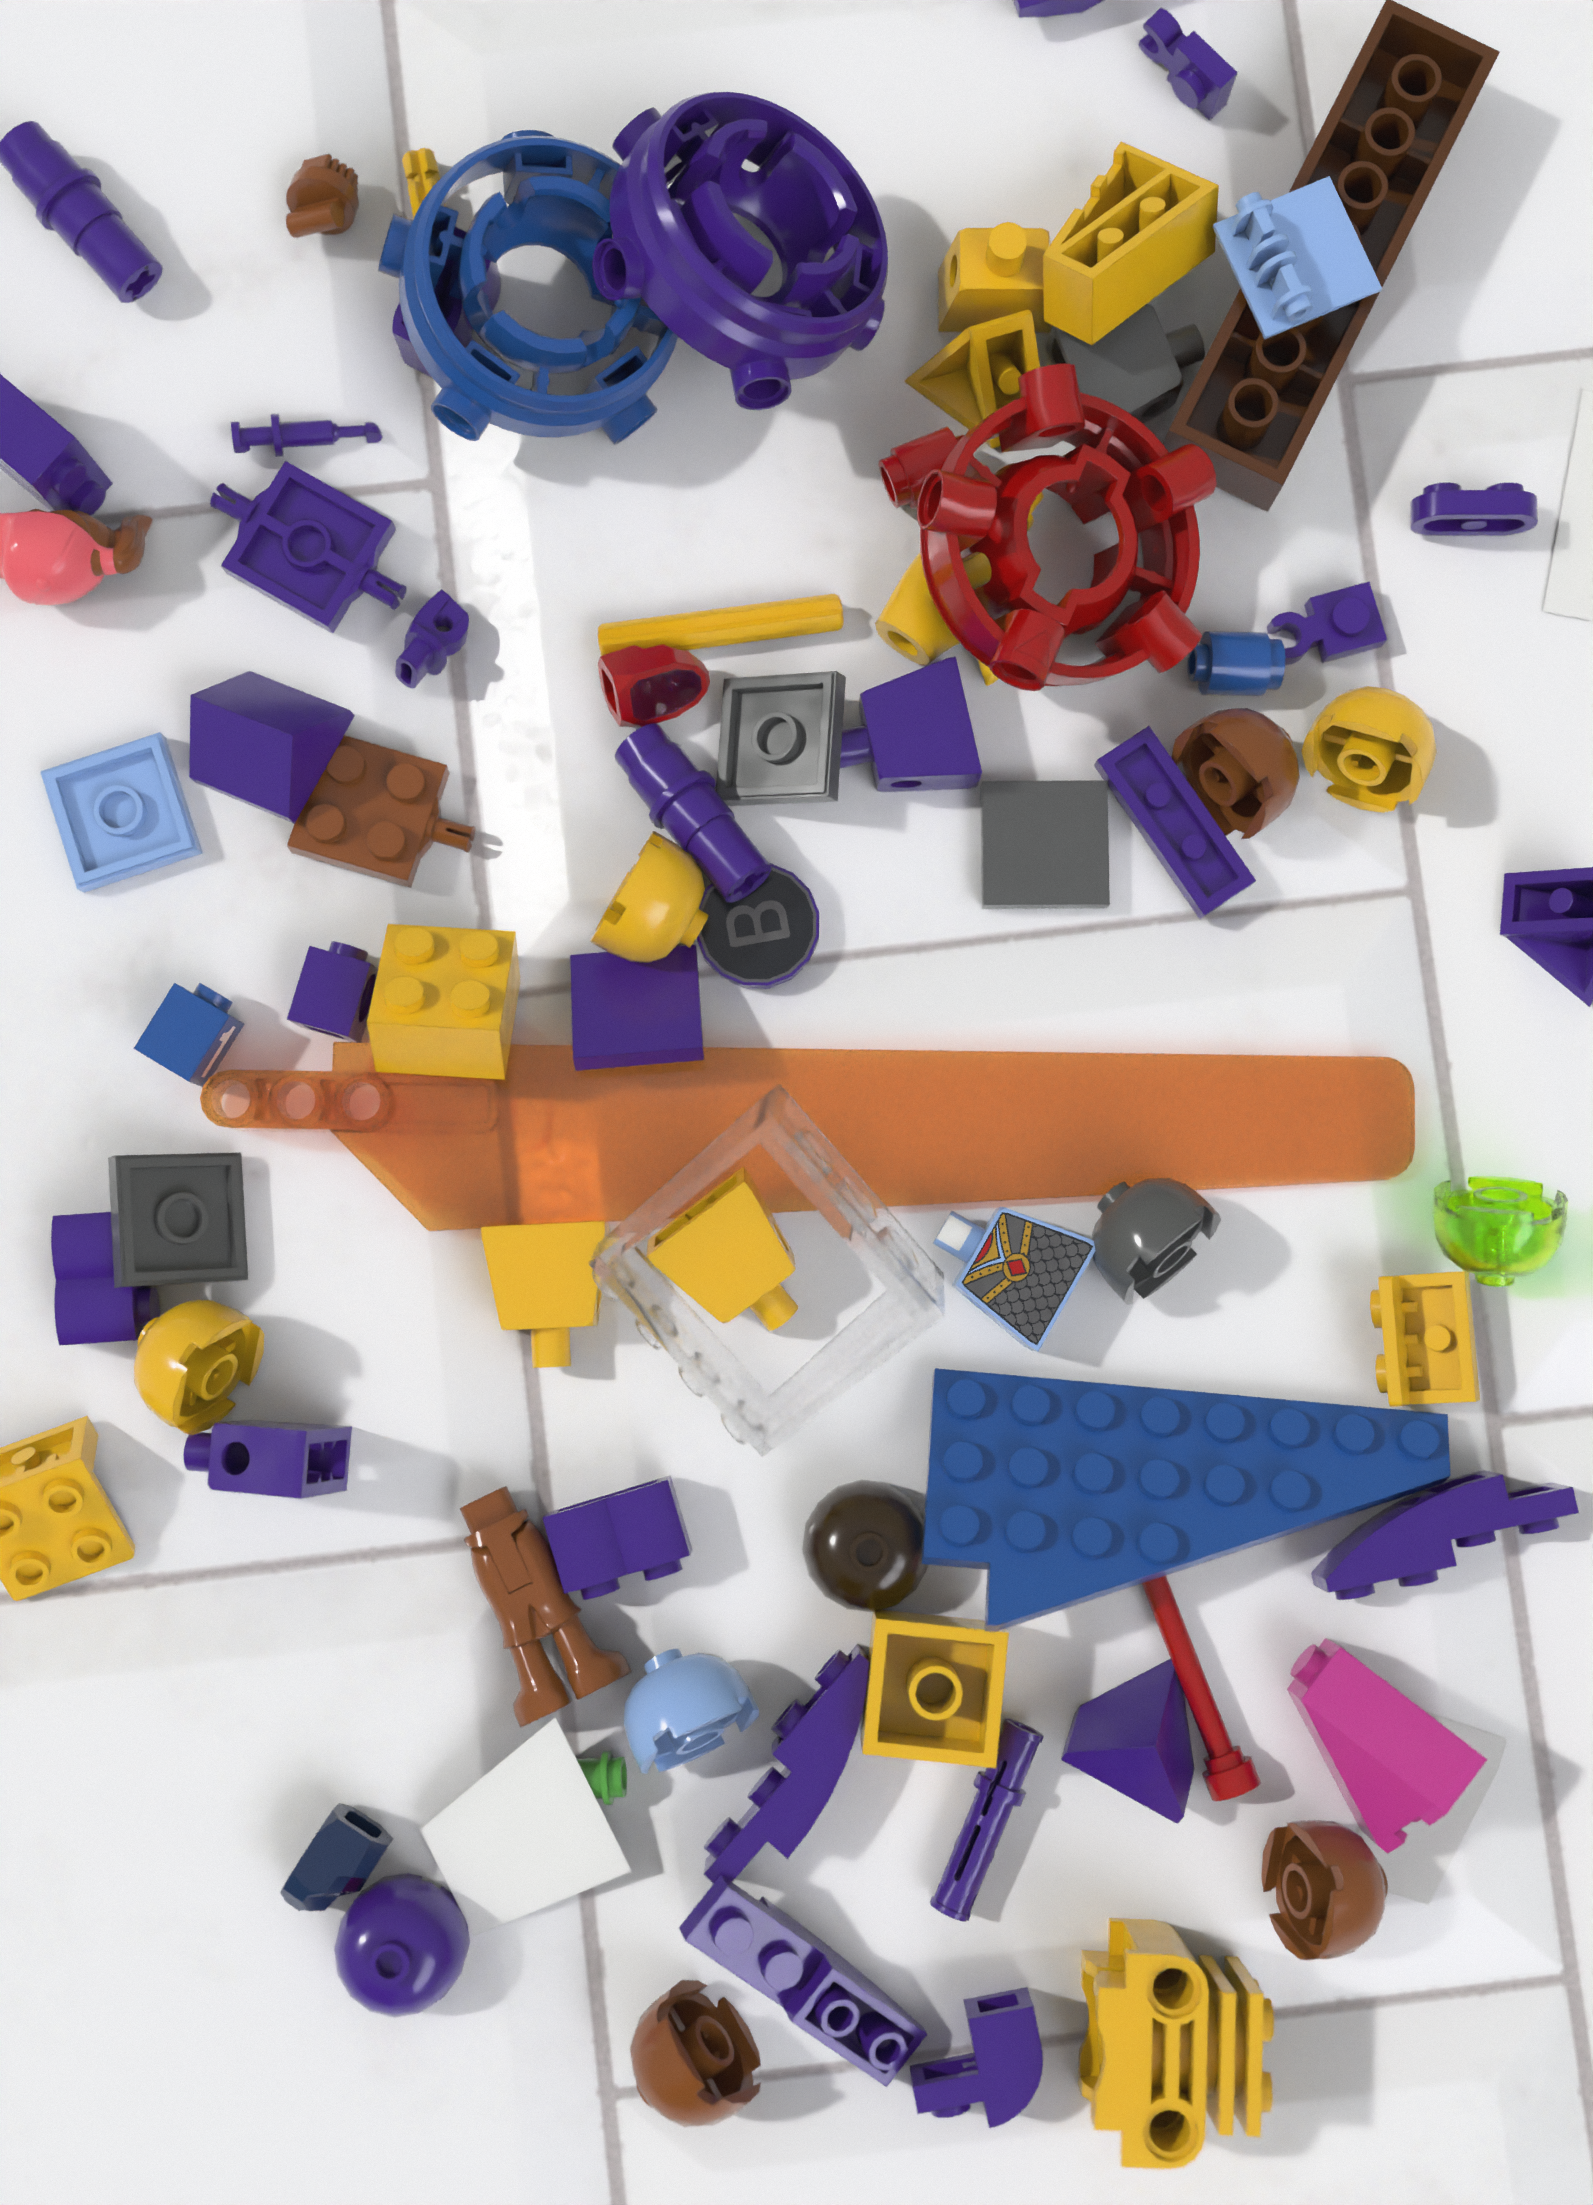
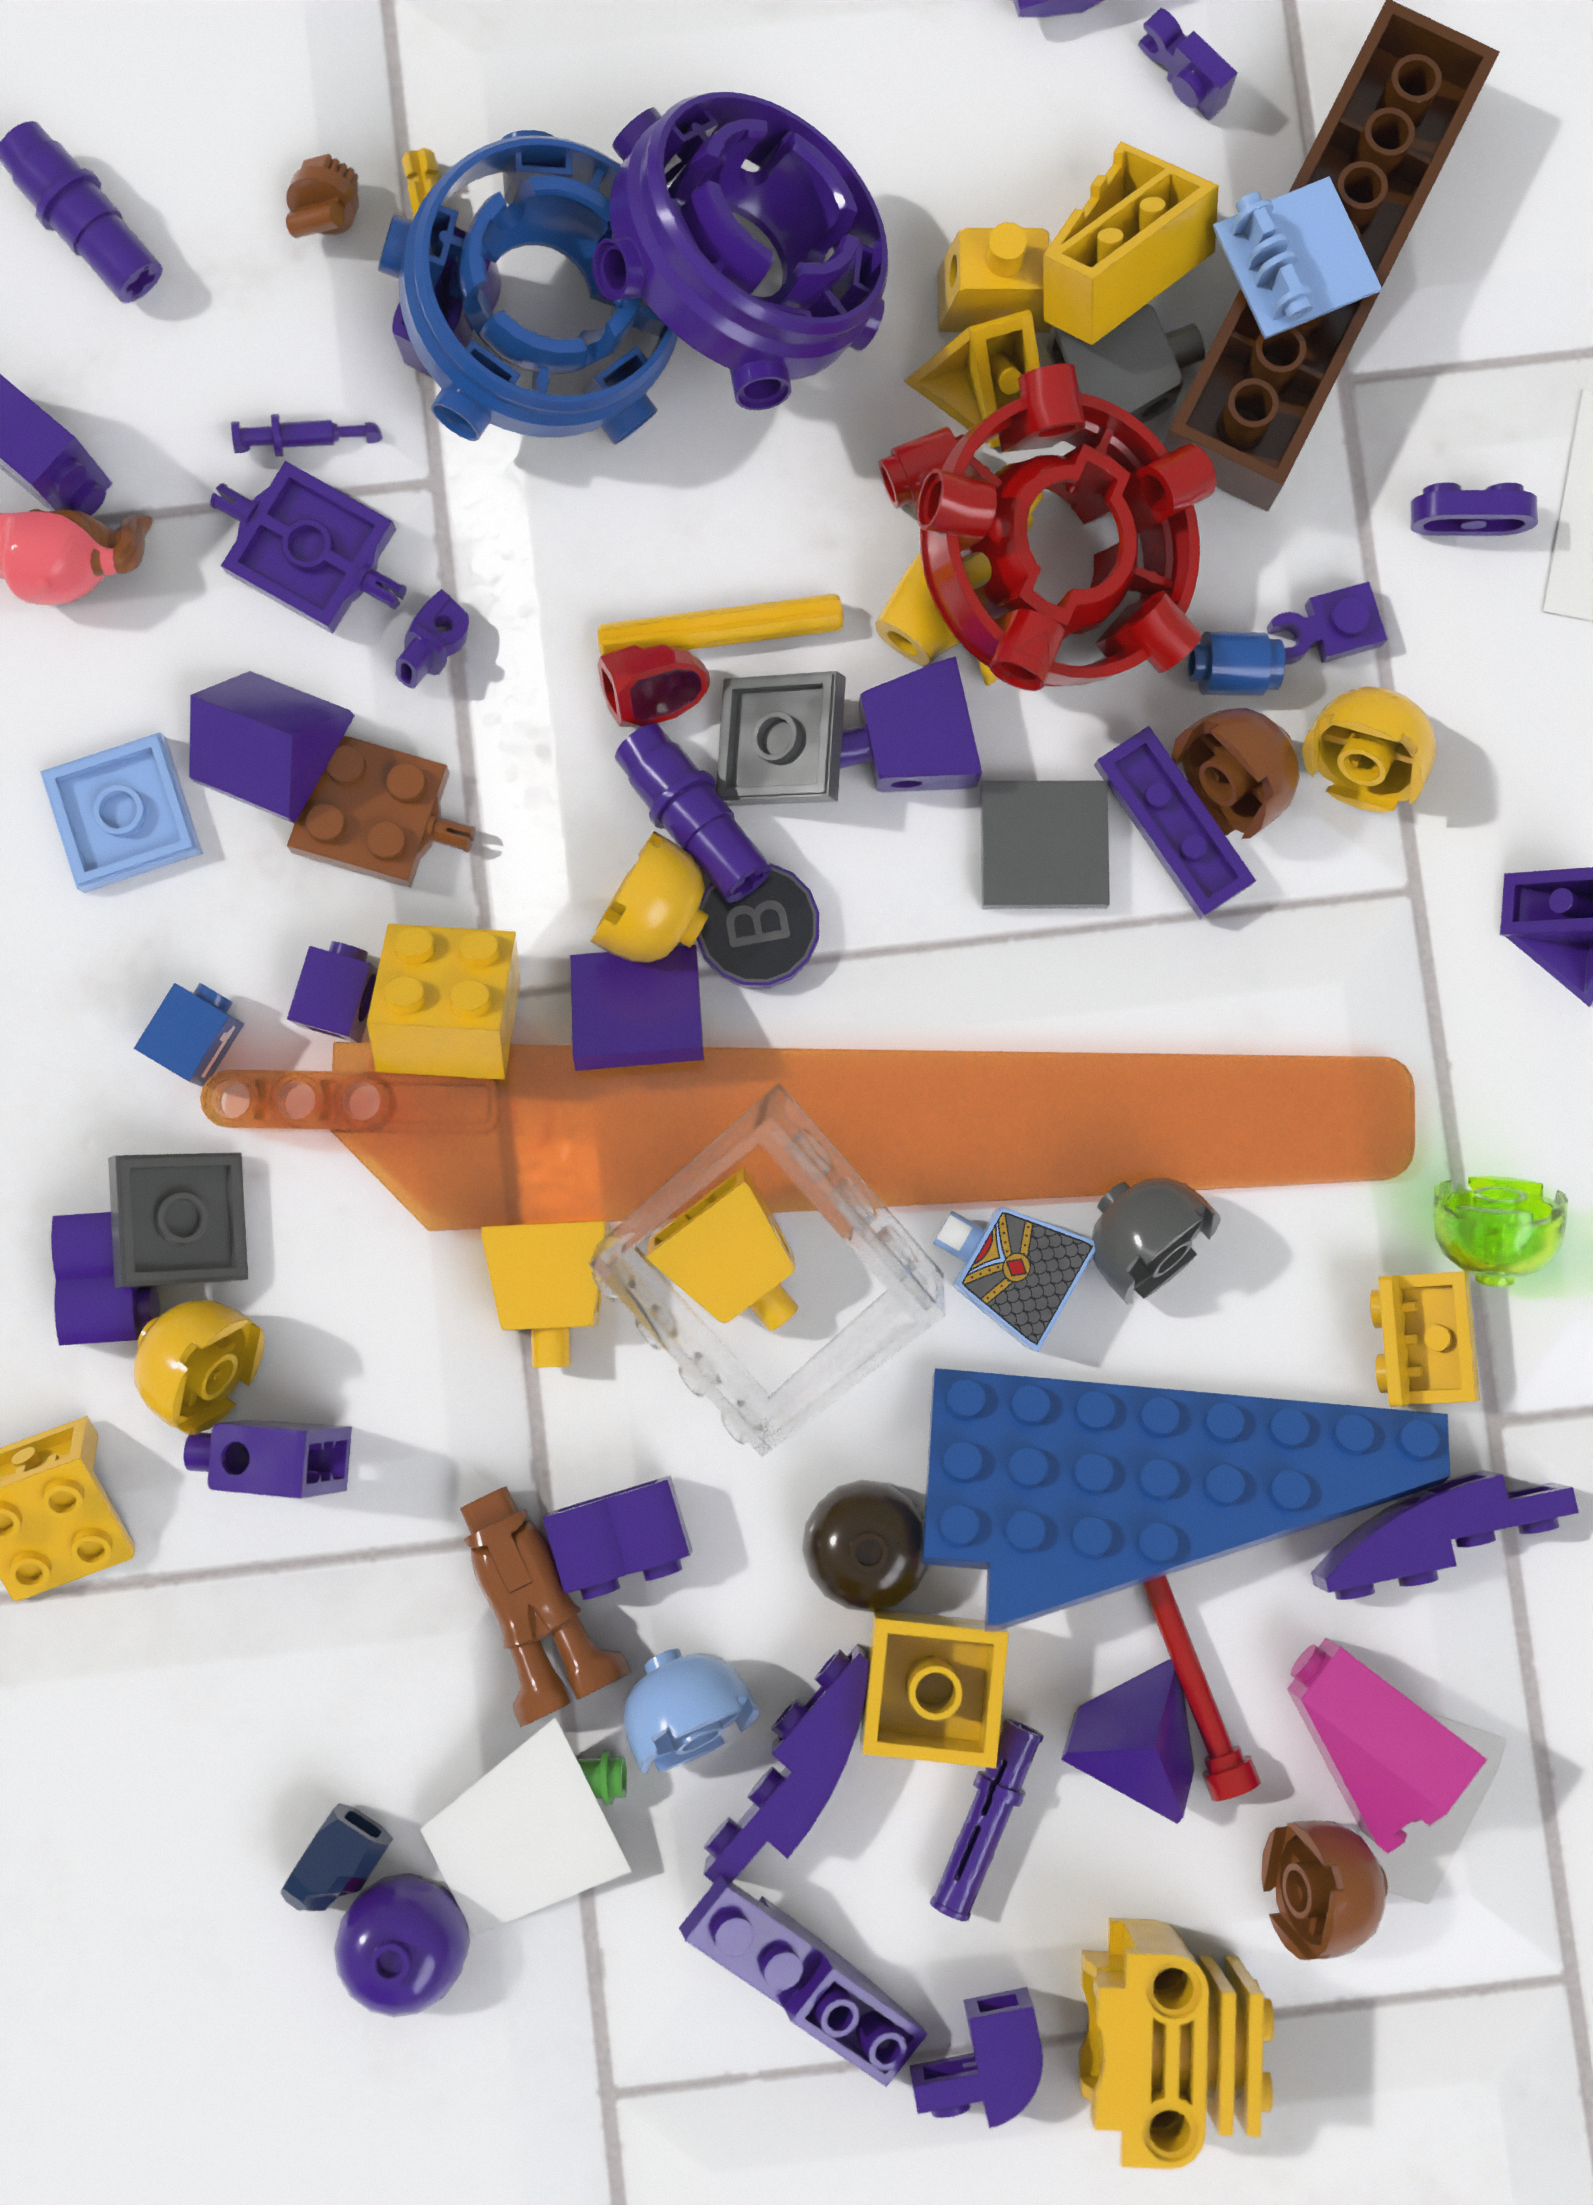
dark orange cylinder [630,1980,761,2127] -> none

